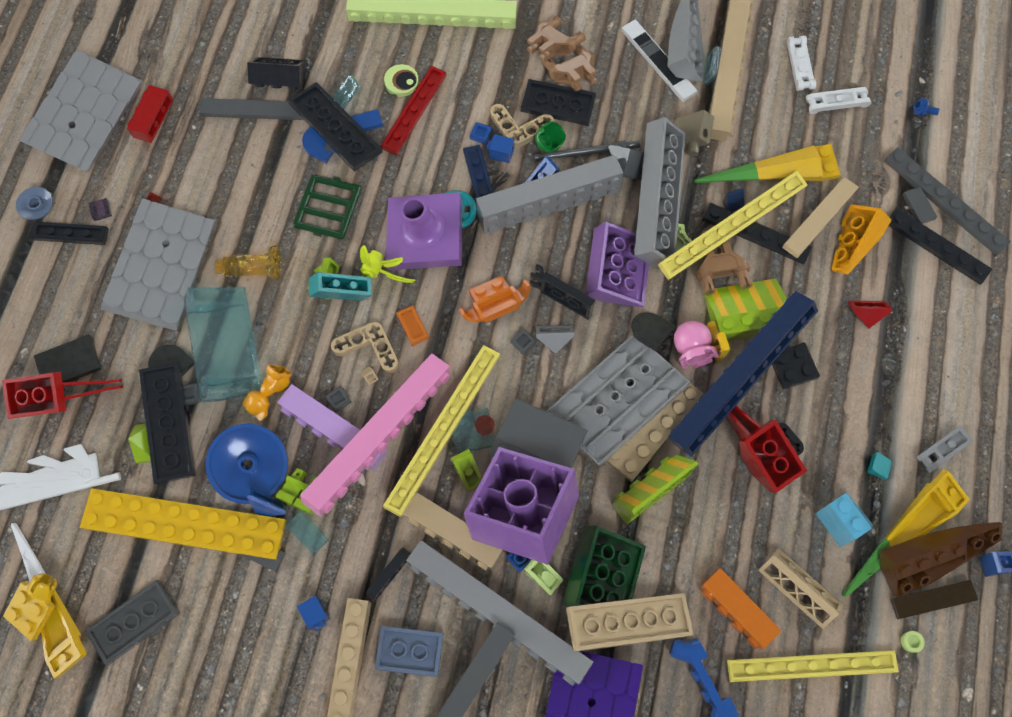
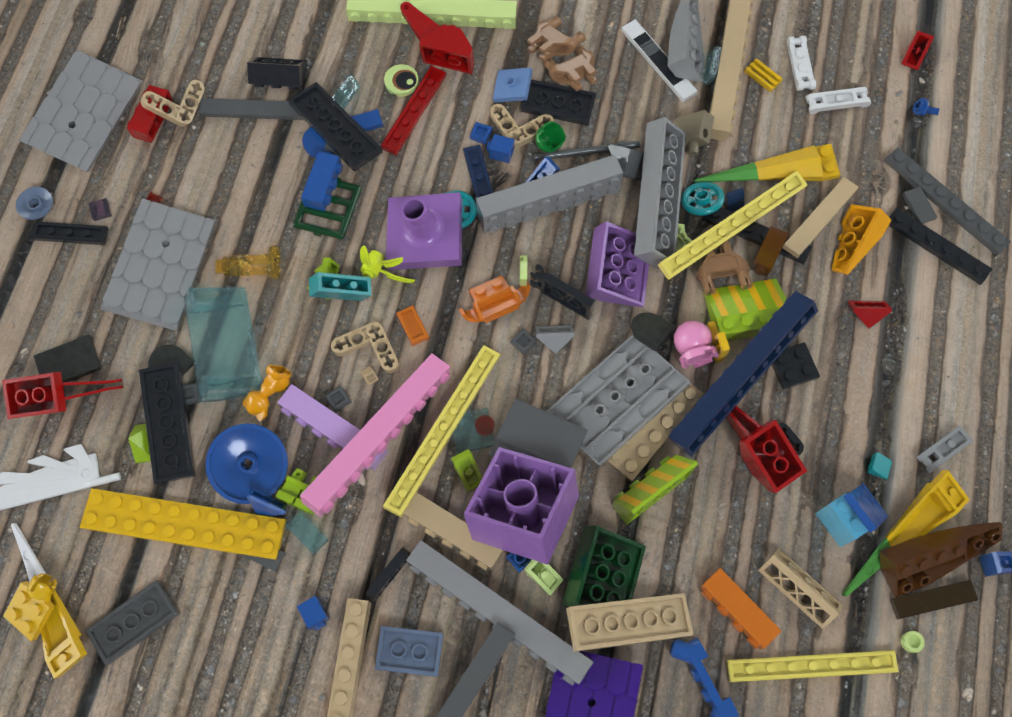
none -> tan beam [140,80,205,127]
none -> blue brick [301,151,343,211]
none -> red slope [400,2,475,75]
none -> medium blue plate [493,68,533,102]
none -> yellowish green tile [519,255,527,286]
none -> teal plate [681,182,725,216]
none -> yellow tile [744,58,783,92]
none -> reddish brown slope [750,227,789,276]
none -> blue tile [844,483,889,532]
none -> red slope [901,30,935,70]

